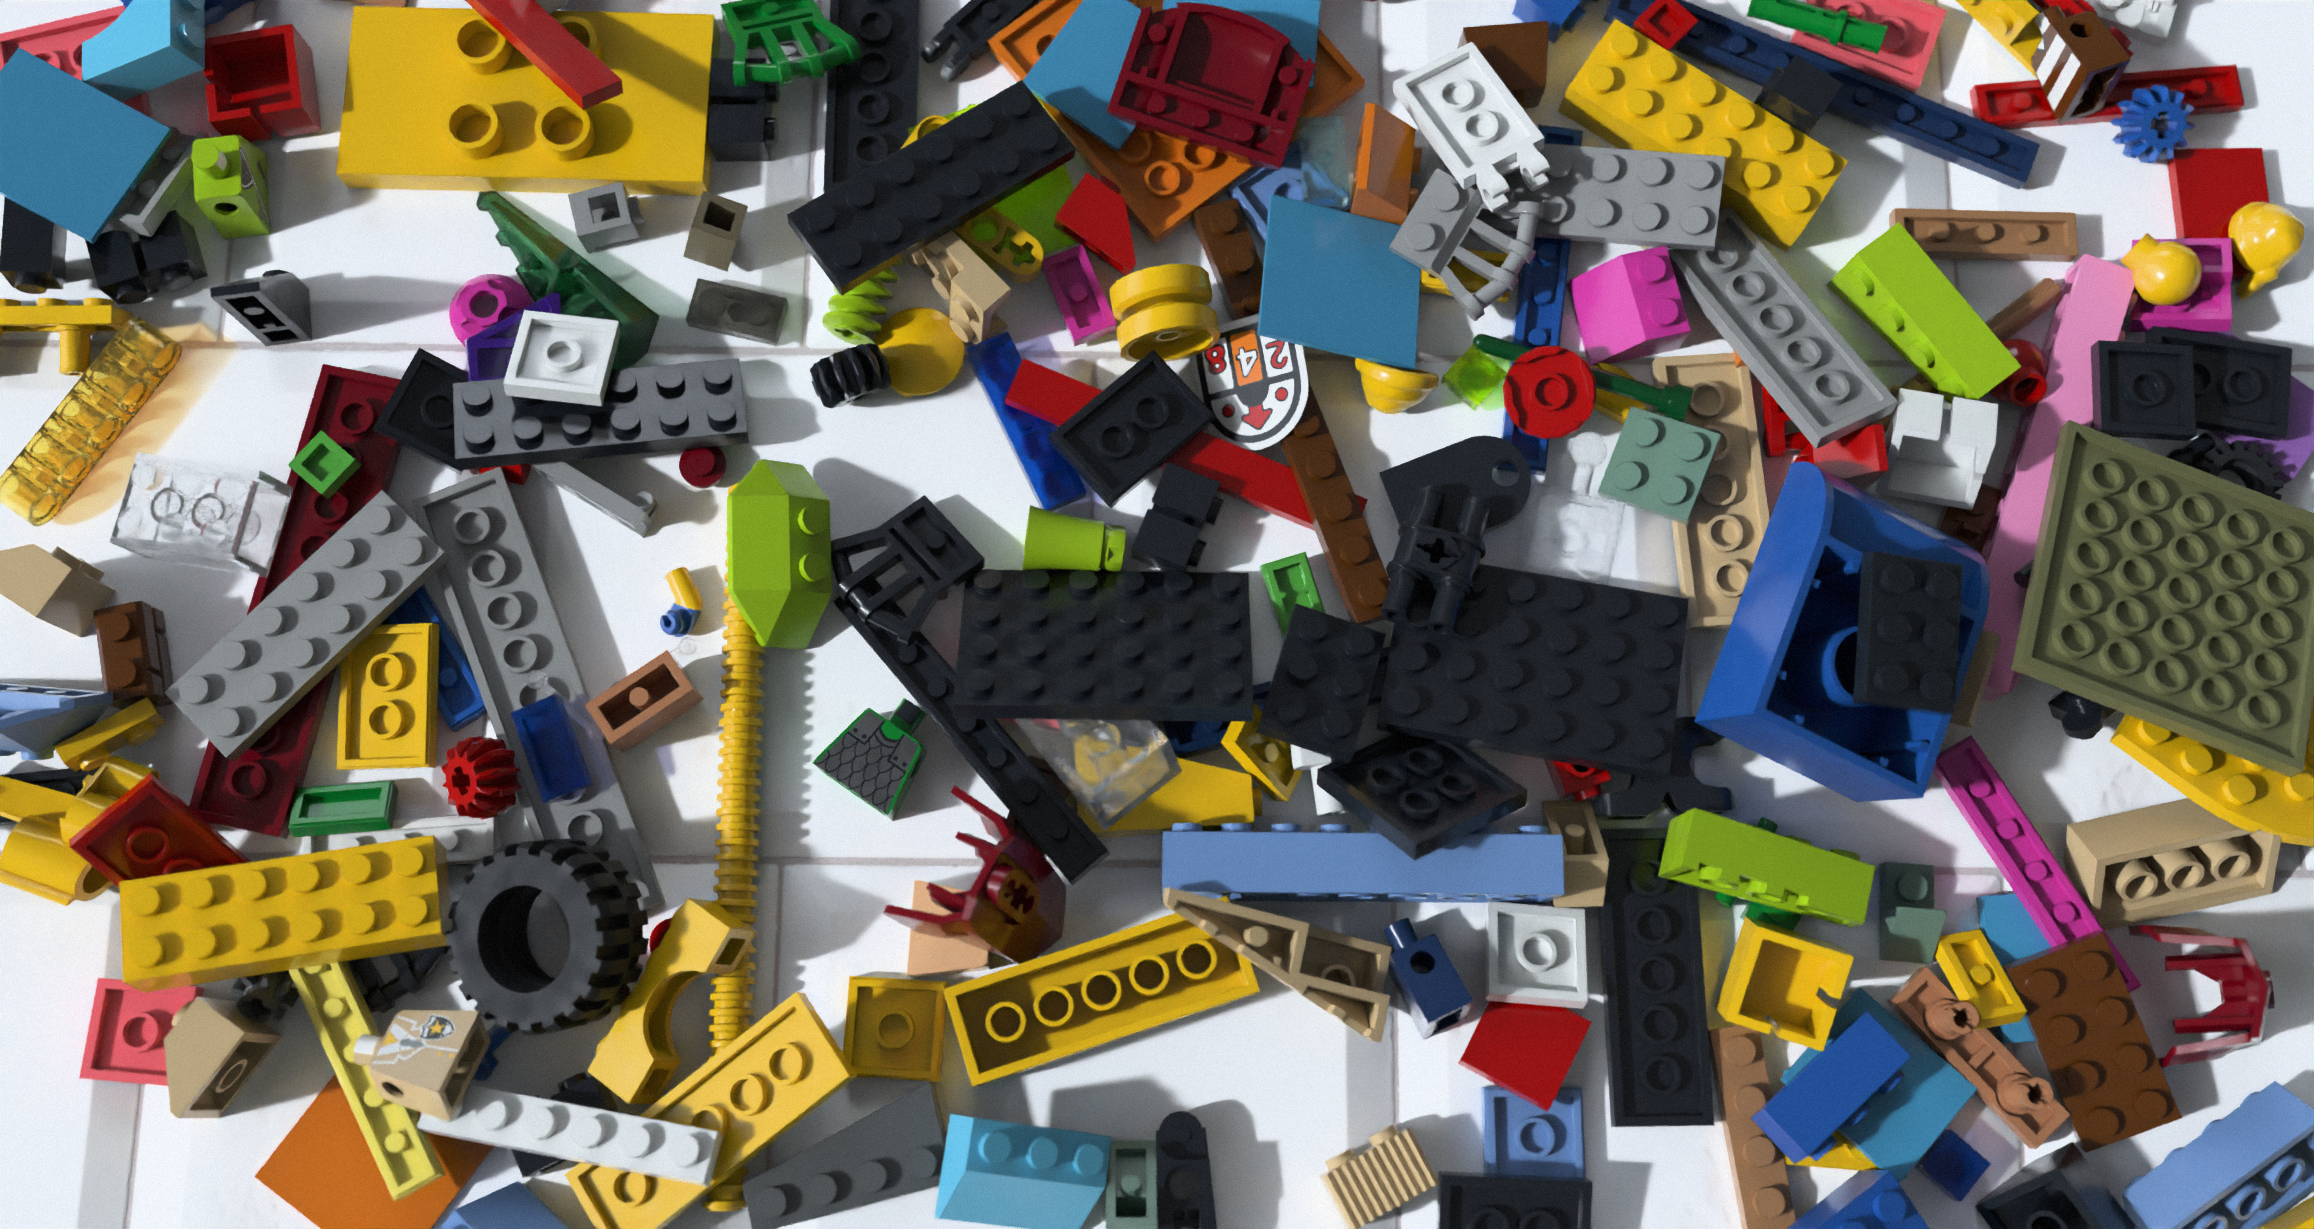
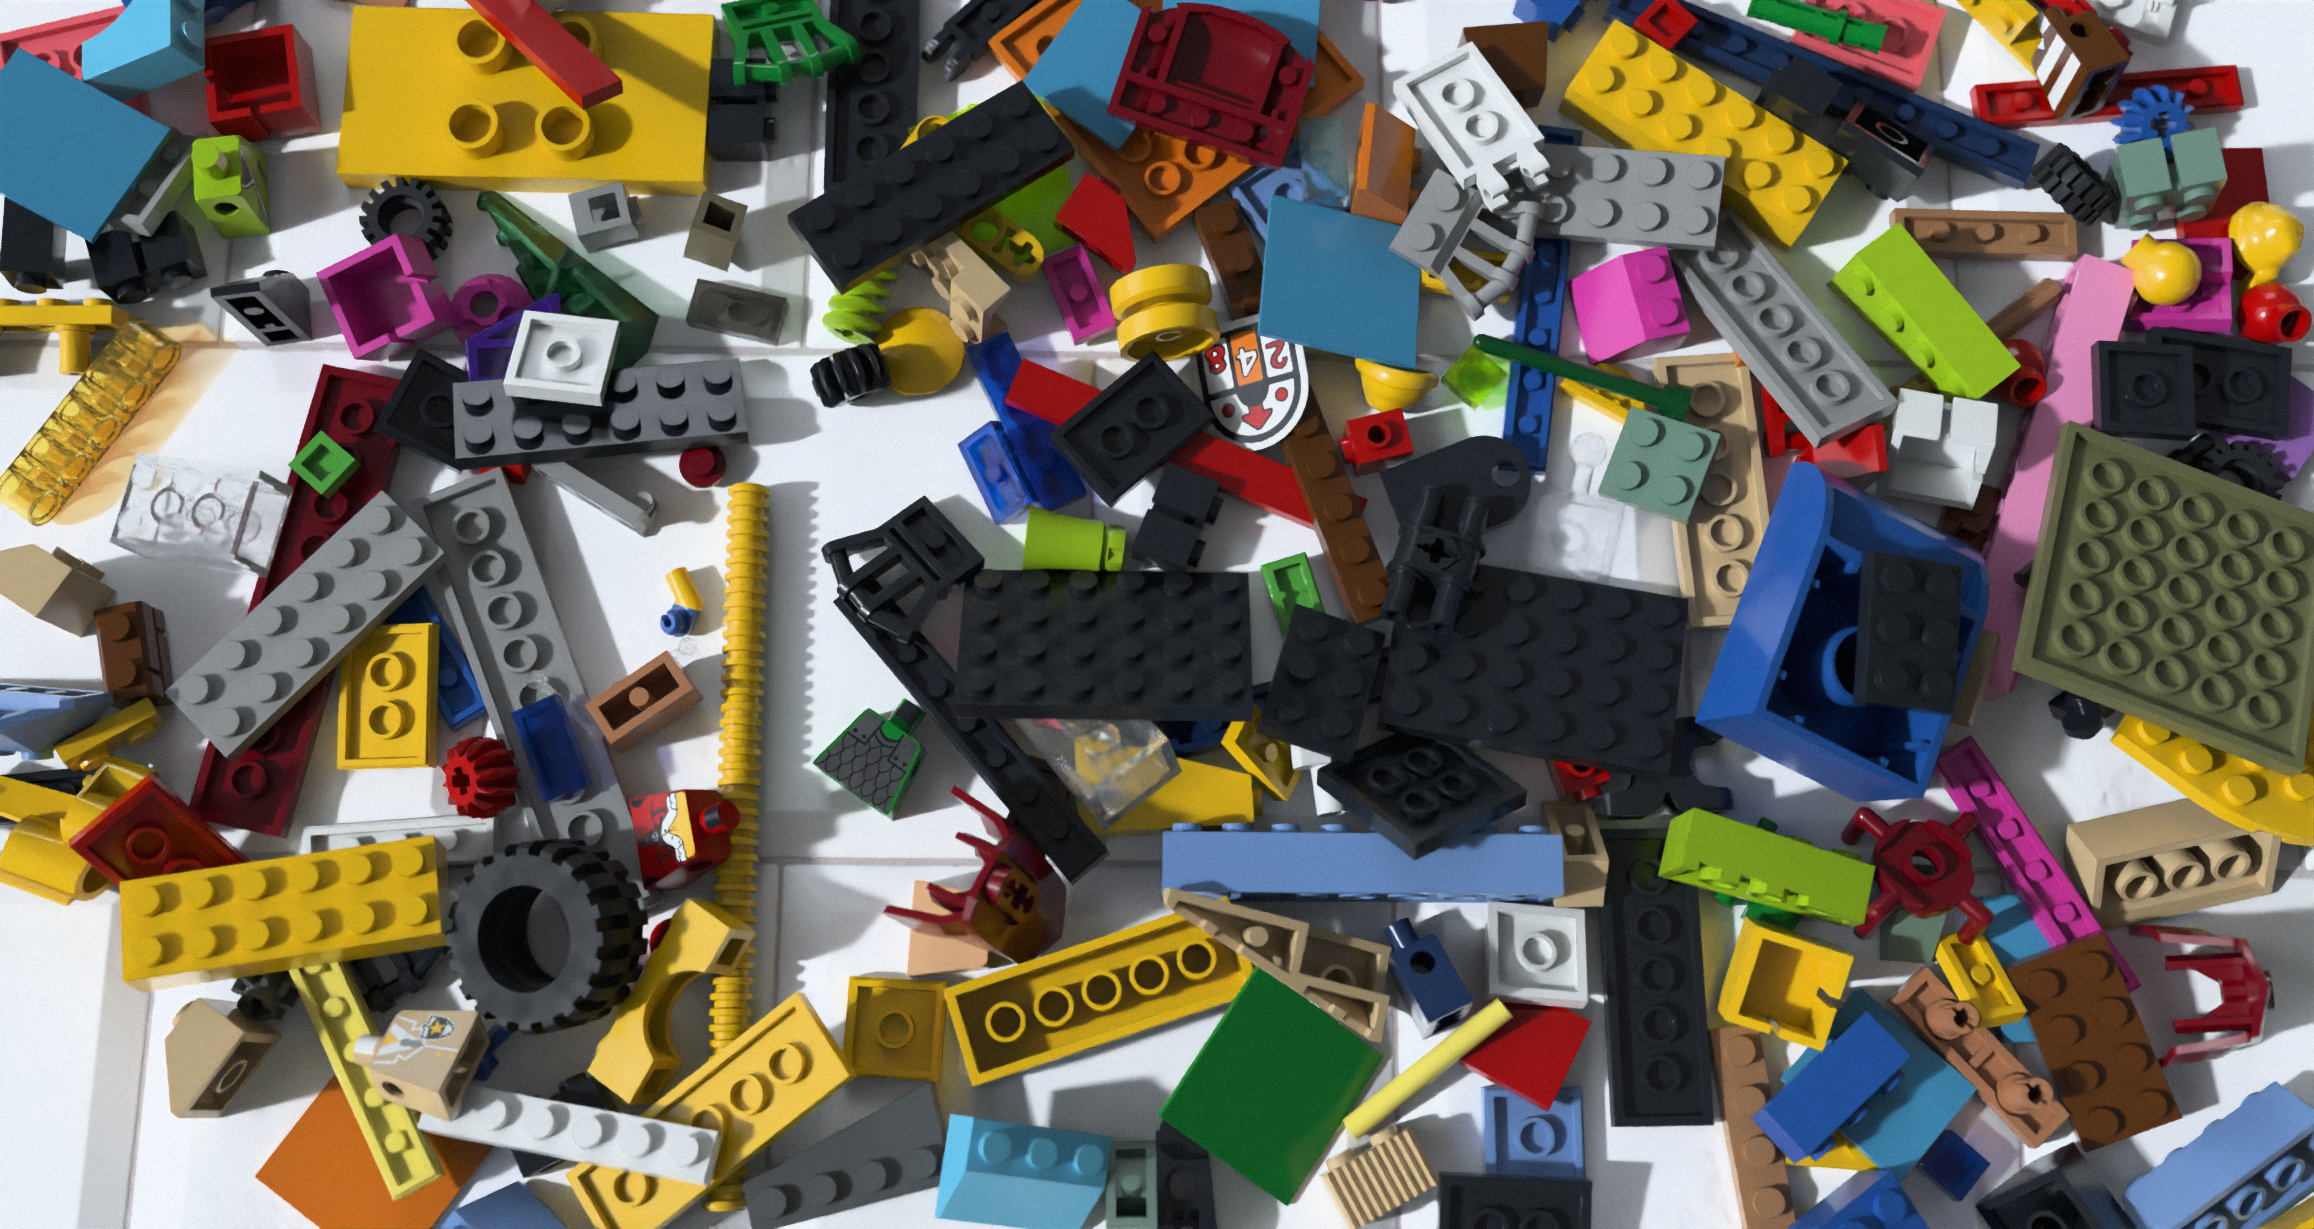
coral plate [79,978,204,1086] -> none
green tile [288,780,399,837] -> none
lime wedge [727,459,832,650] -> none
red tile [1503,345,1597,439] -> none
none -> dark pink piece [316,233,459,362]
none -> black tyre [359,177,453,261]
none -> red torso [629,789,740,890]
none -> clear blue plate [957,421,1040,525]
none -> green piece [1157,966,1384,1206]
none -> red brick [1338,408,1414,477]
none -> light yellow piece [1343,997,1513,1139]
none -> black slope [1826,98,1937,203]
none -> dark red plate [1841,806,1994,945]
none -> black tyre [2030,142,2119,227]
none -> sand green piece [2104,126,2228,231]
none -> red piece [2235,282,2312,345]

